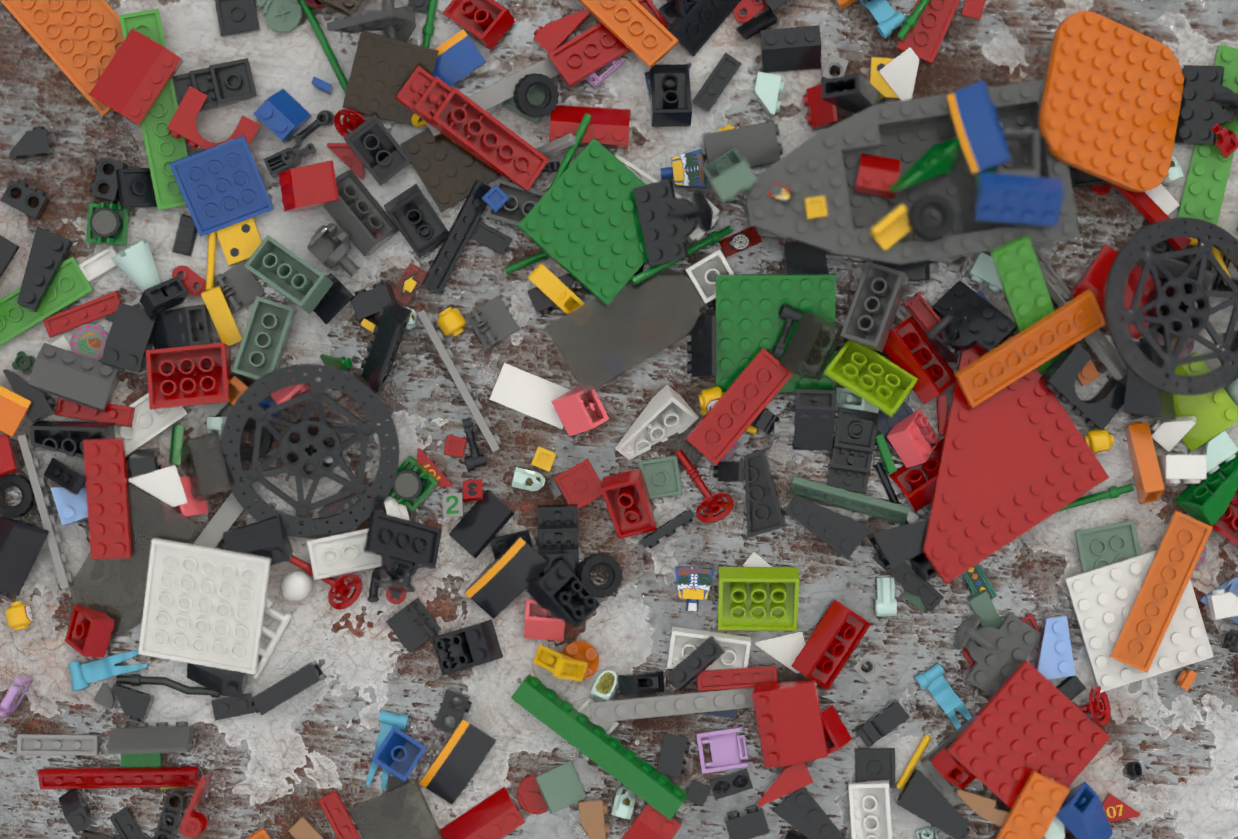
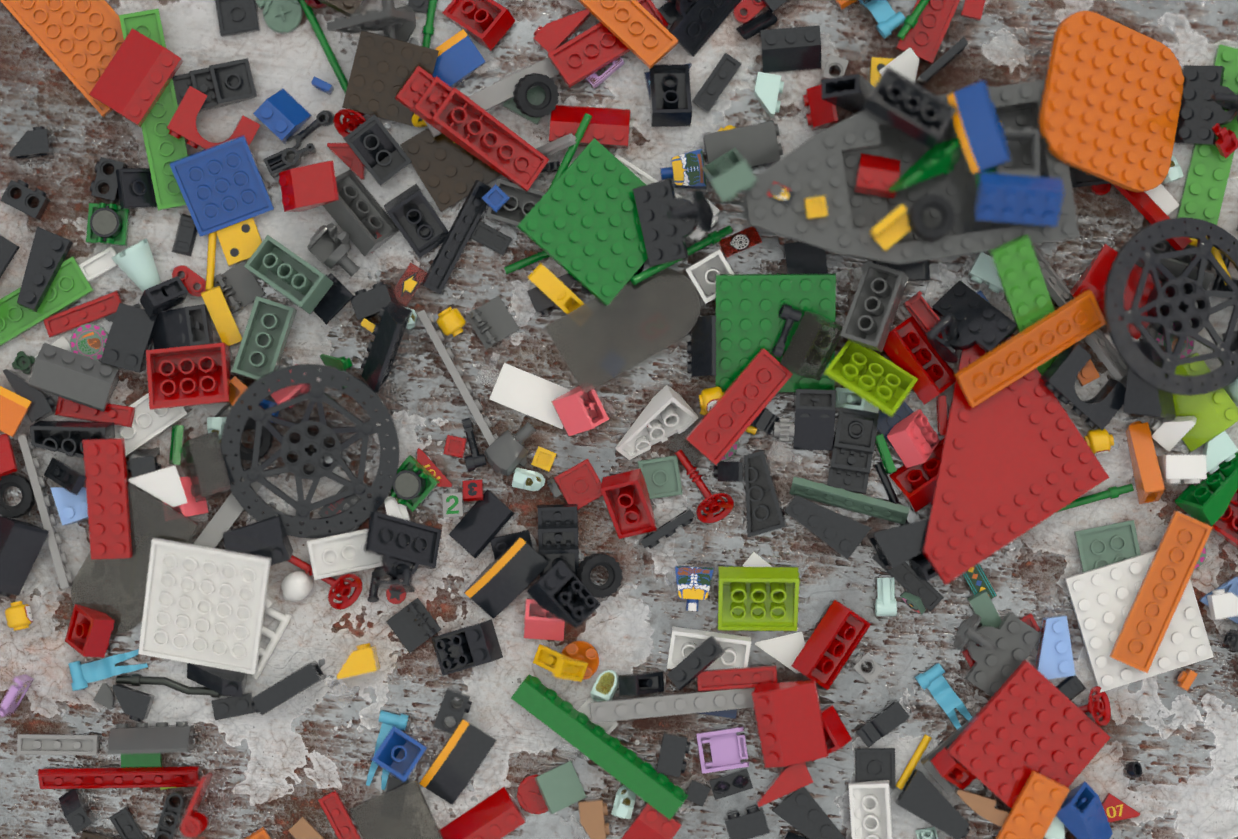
none -> yellow slope [337,643,381,679]
none -> dark grey piece [484,422,537,476]
none -> black slope [863,66,957,149]
none -> black tile [915,37,968,87]

